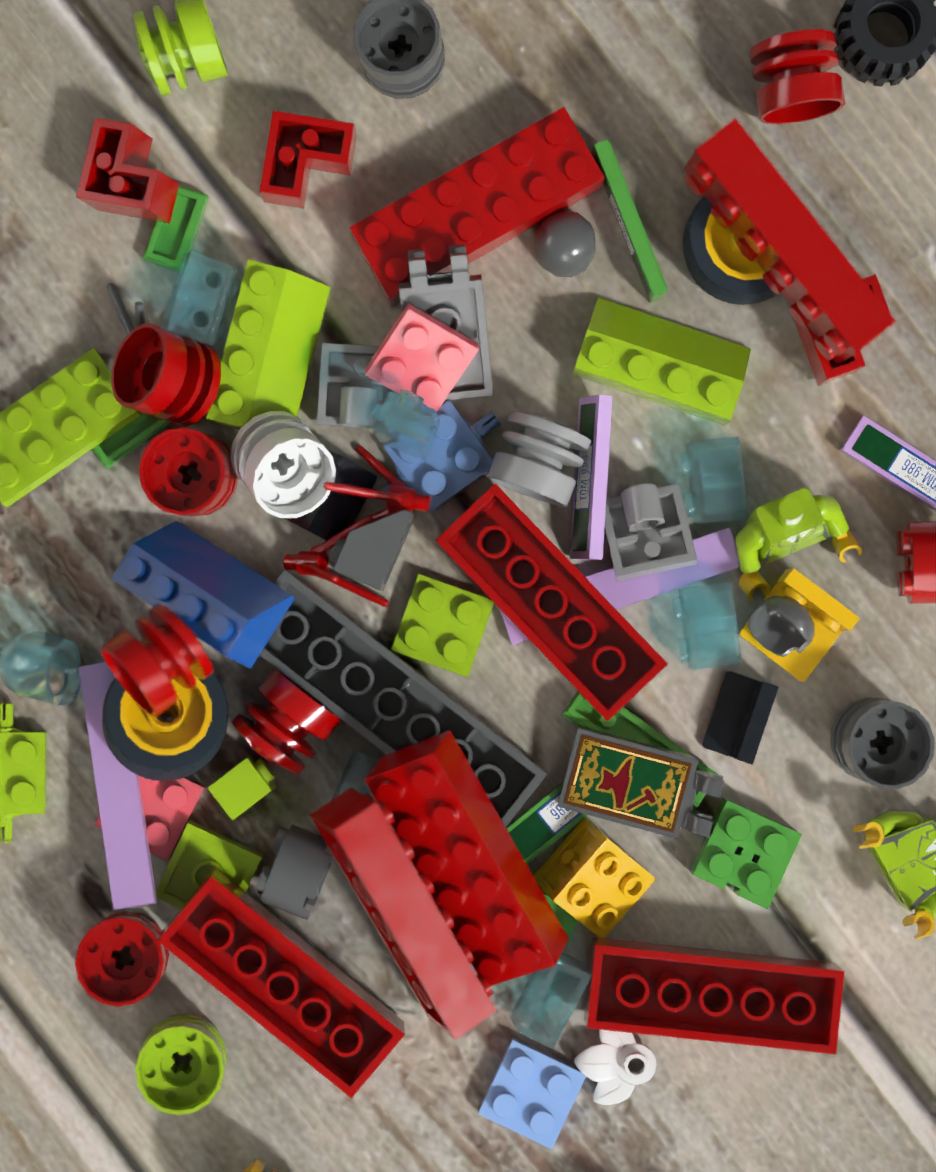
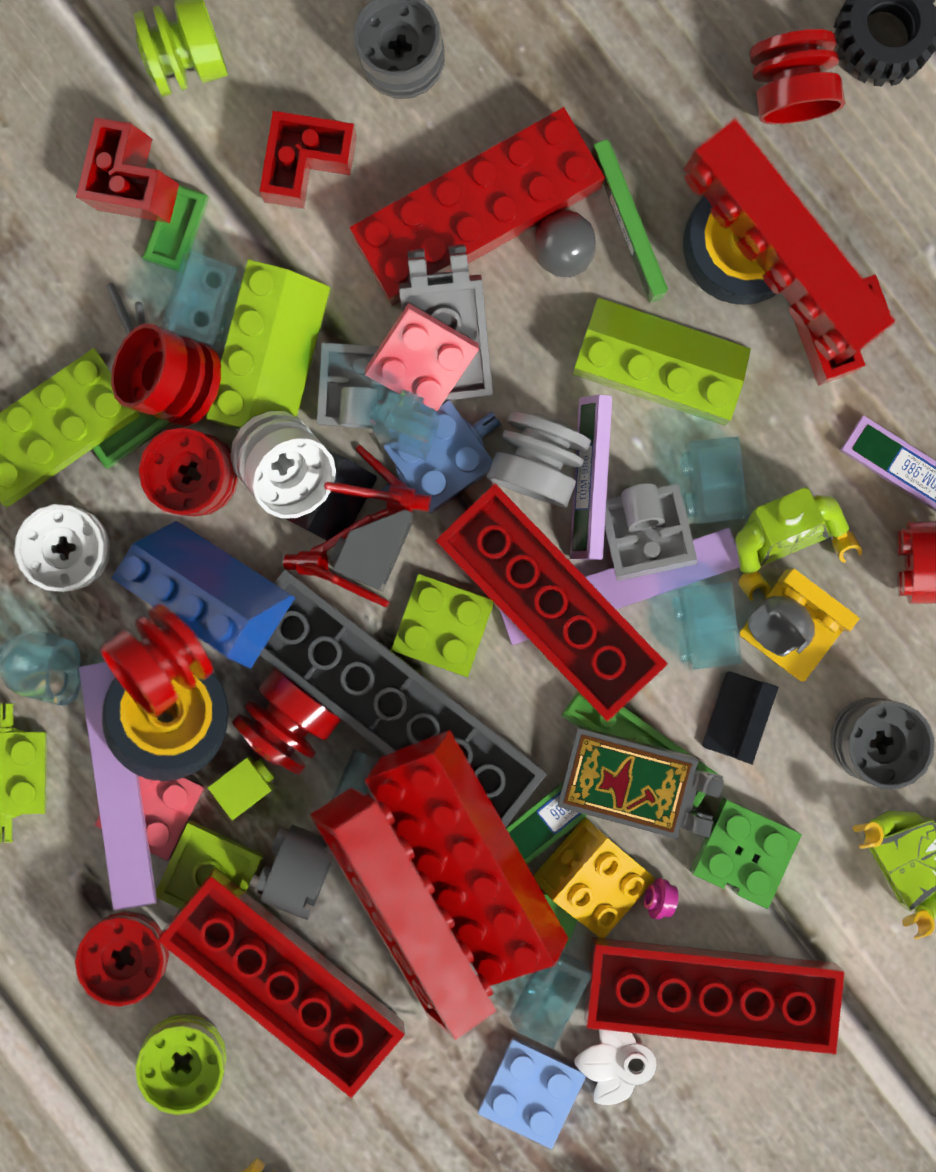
none -> white wheel [15,504,111,592]
none -> dark pink plate [644,878,678,920]

